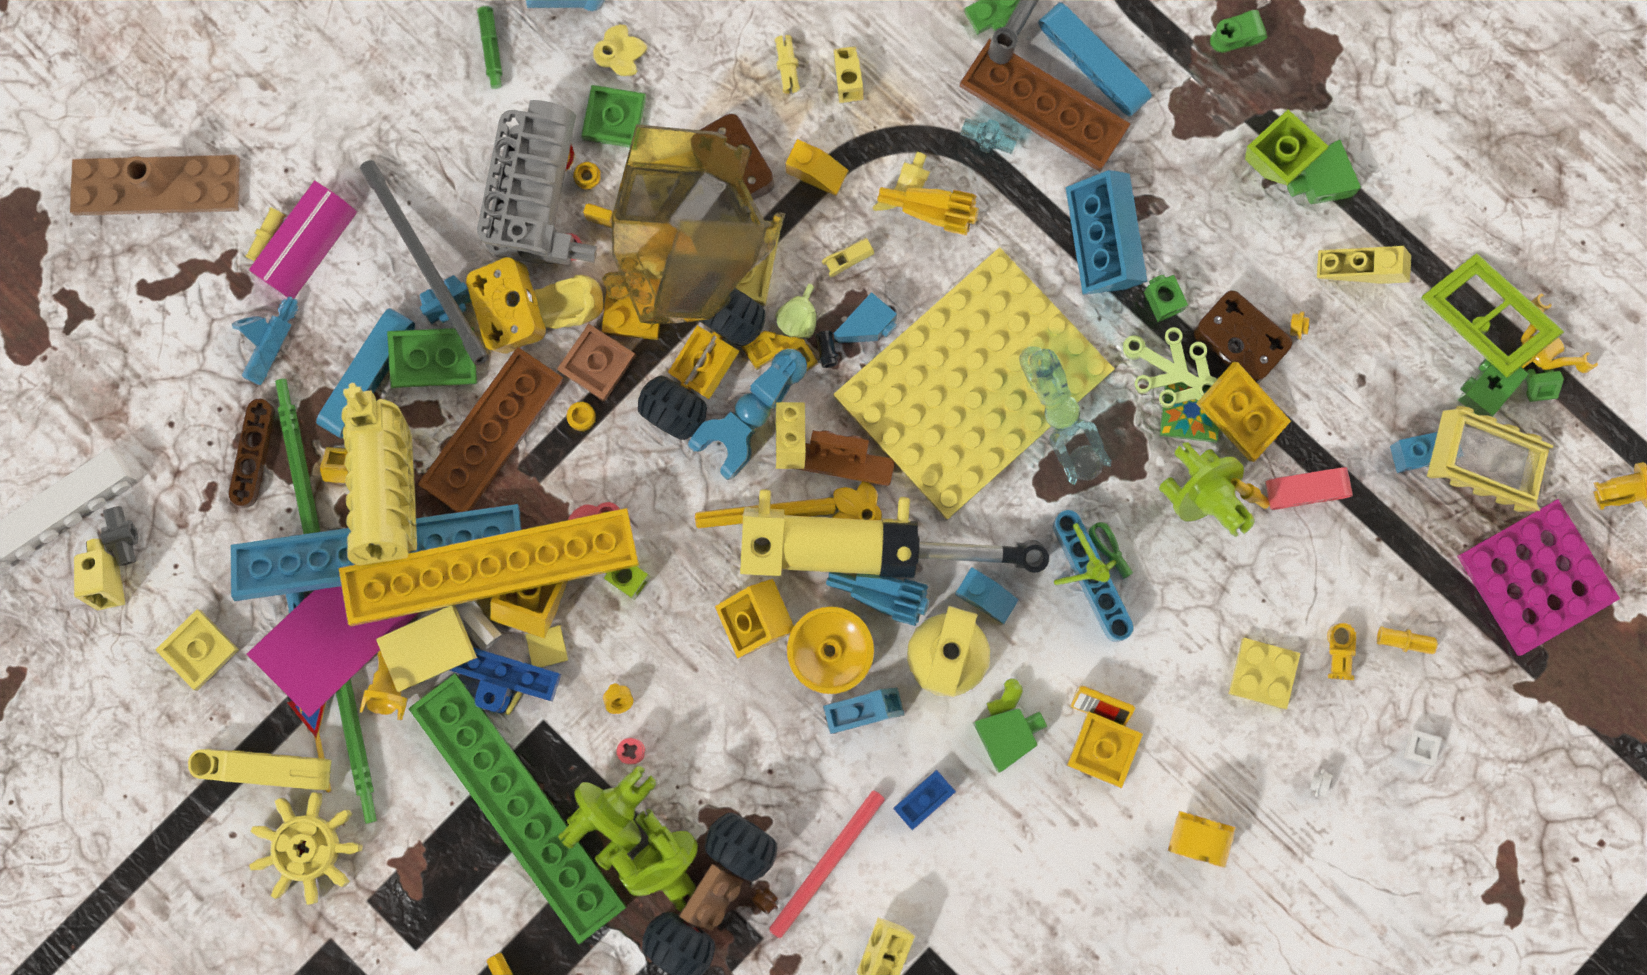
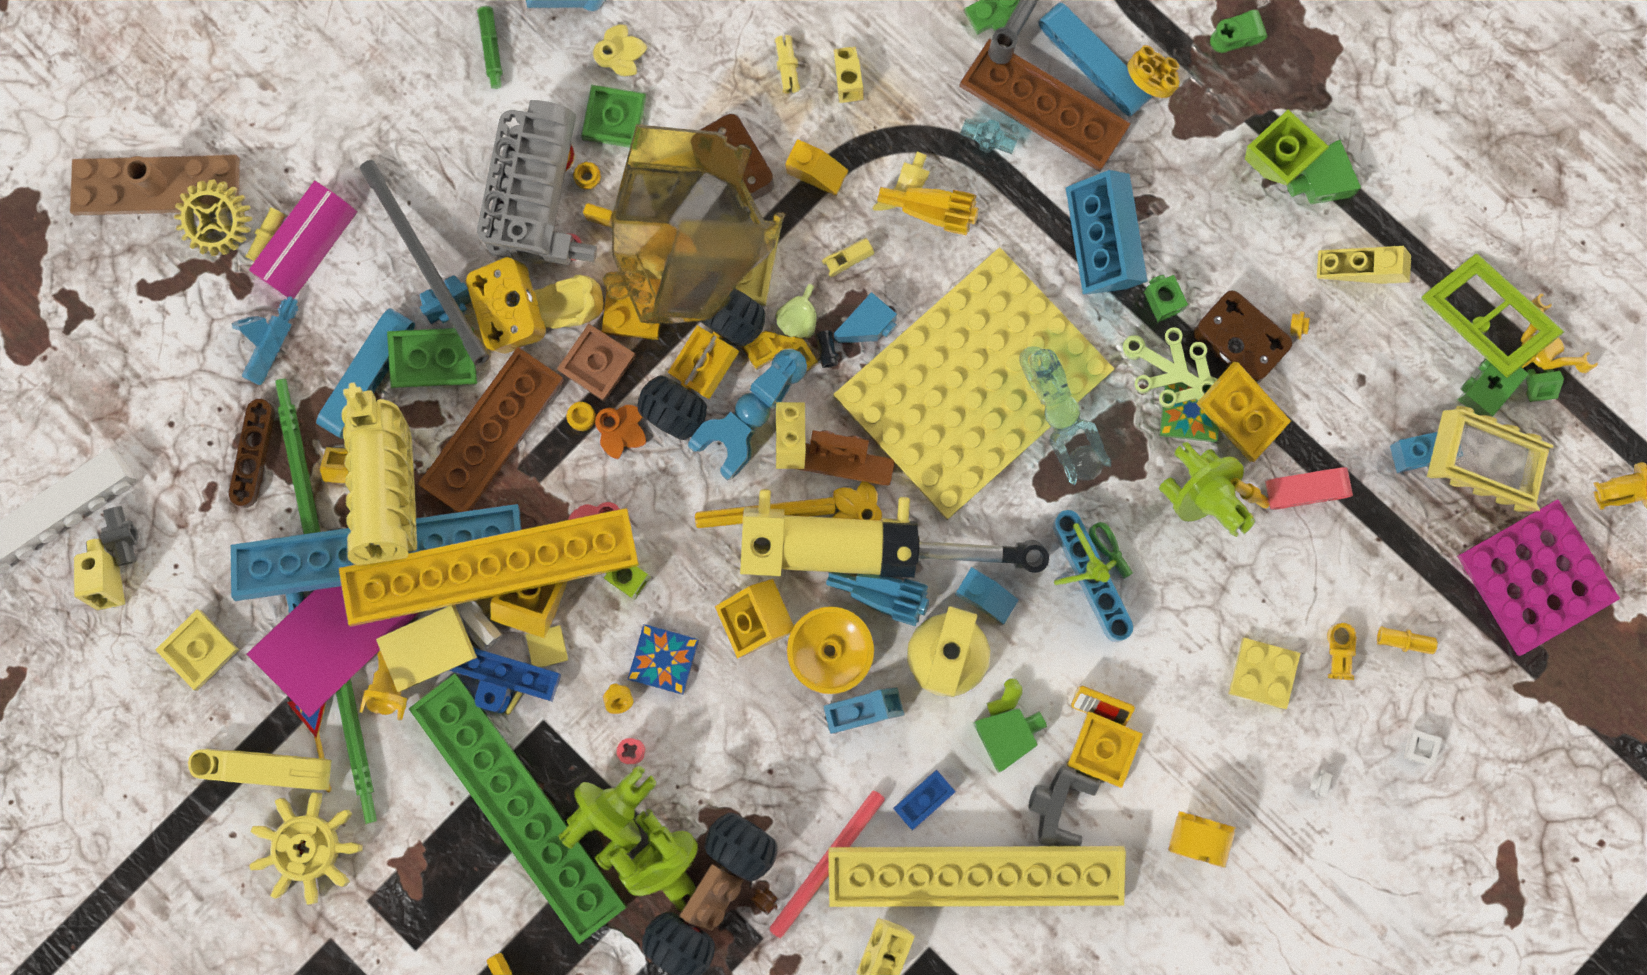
none -> light yellow gear [173,180,253,256]
none -> orange plate [595,405,646,459]
none -> tile [627,624,699,695]
none -> light yellow plate [829,846,1126,907]
none -> dark grey connector [1028,765,1100,846]
none -> yellow tile [1127,45,1180,98]

